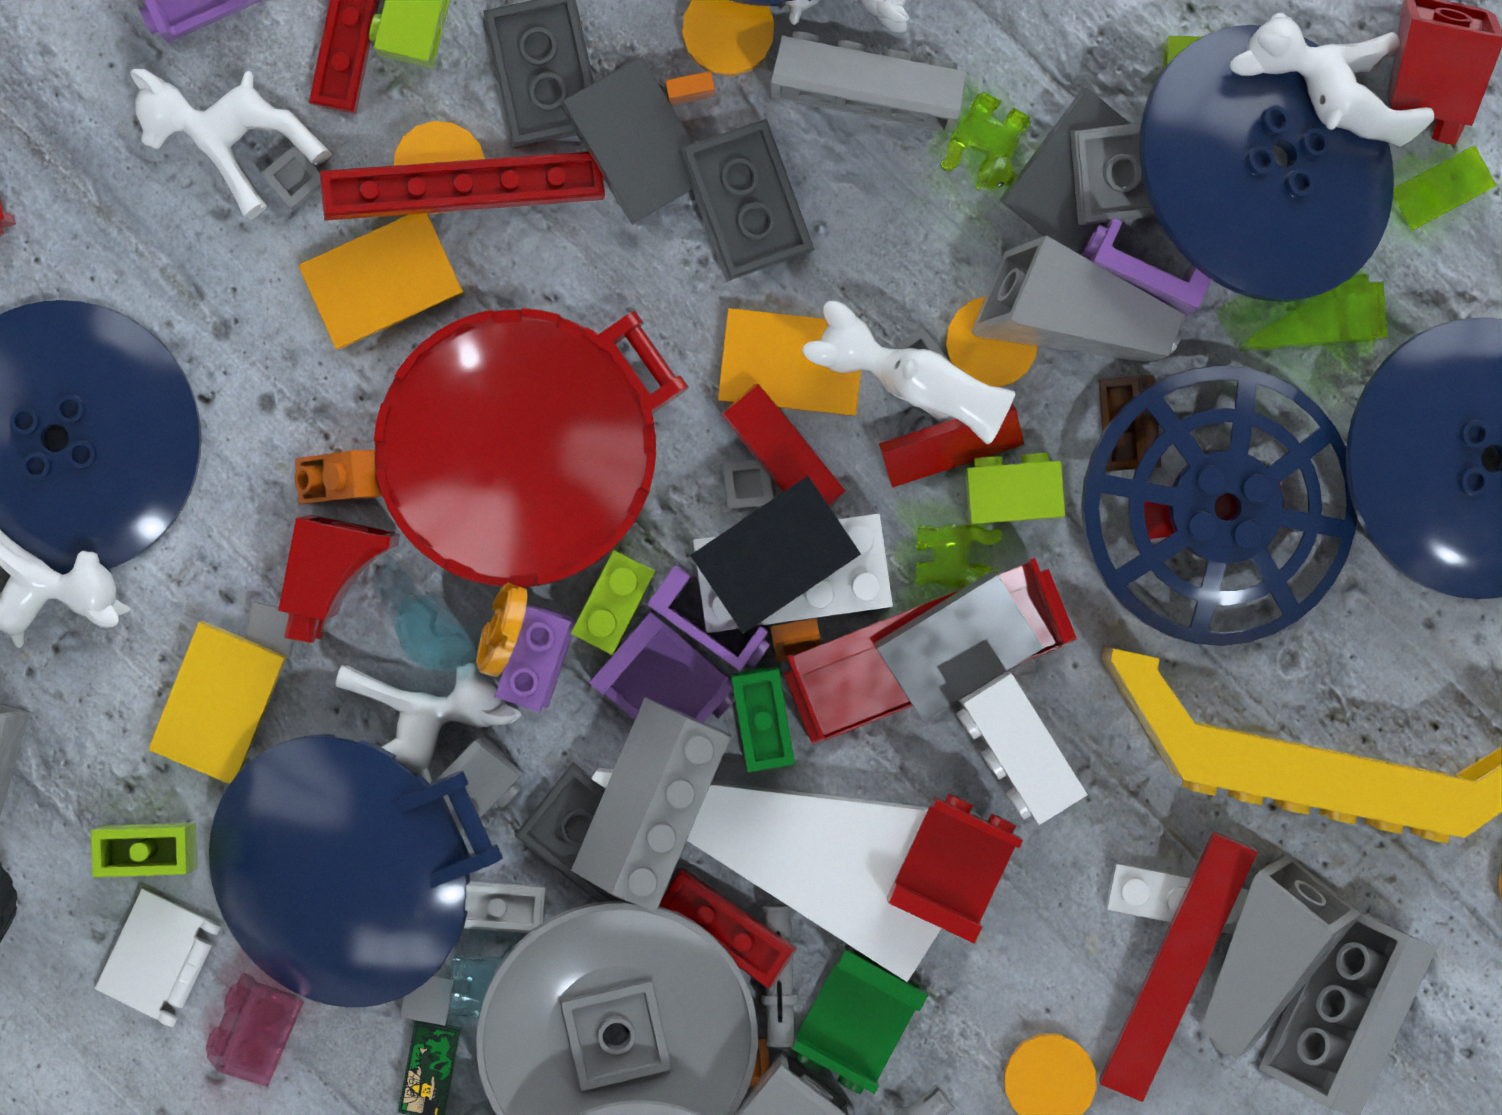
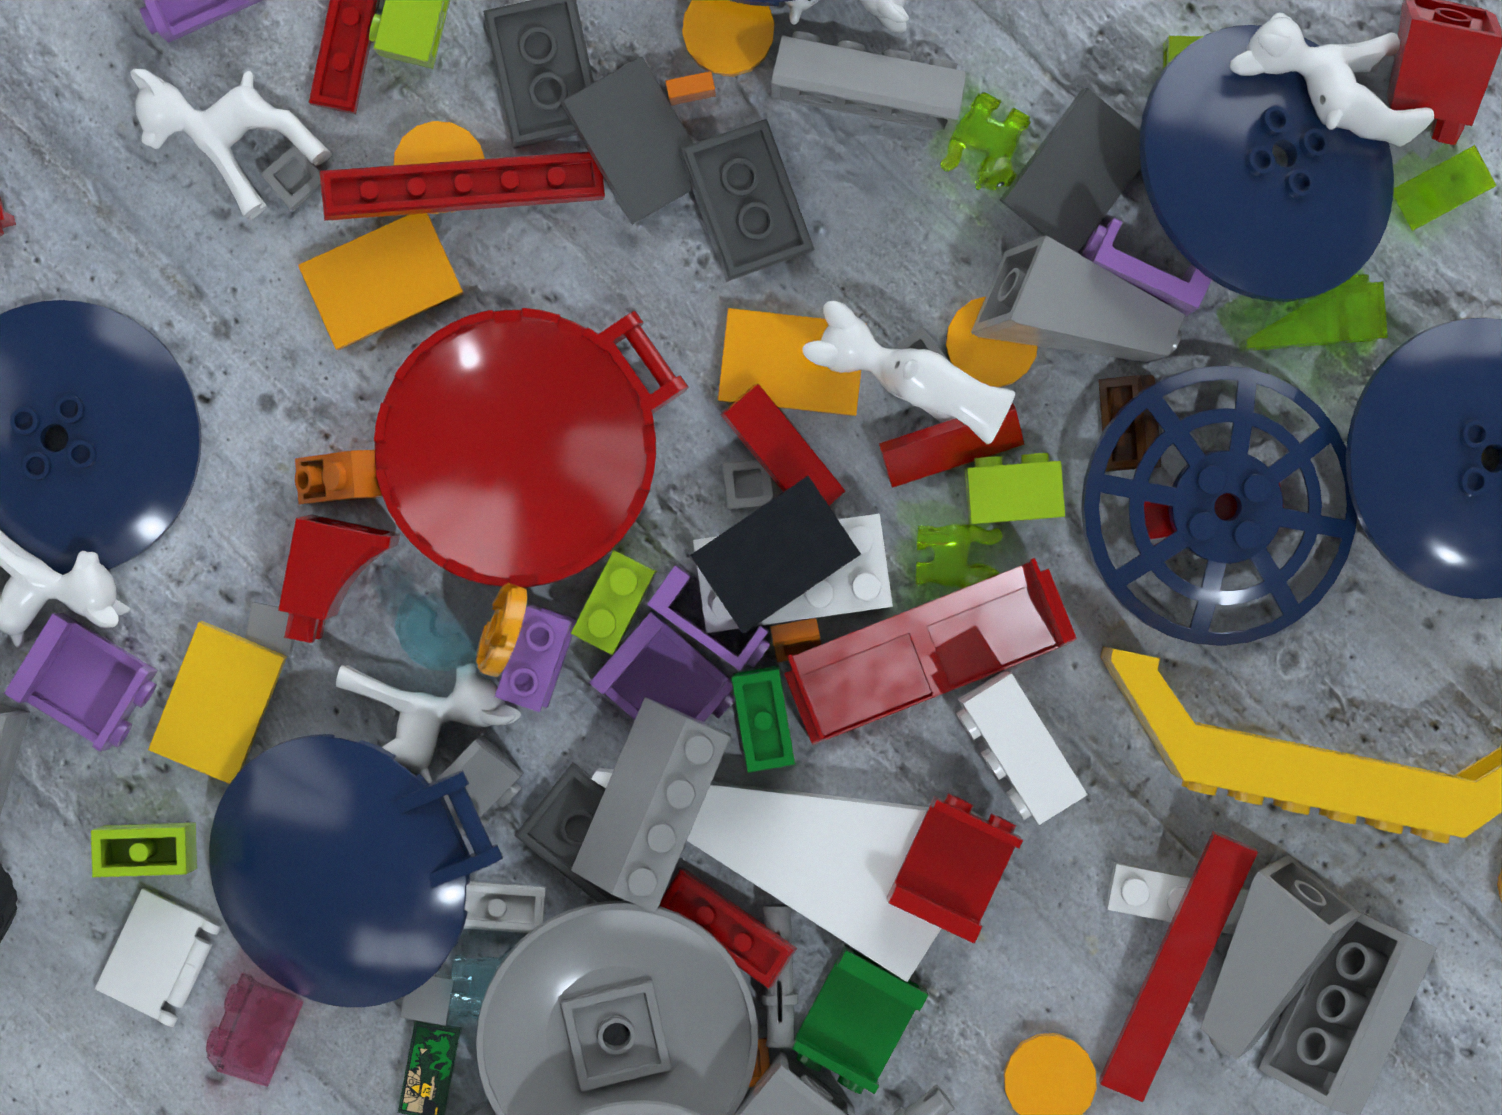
tile [874,569,1043,722] -> none
light grey tile [1070,122,1156,226] -> none
none -> medium lavender panel [3,613,158,752]

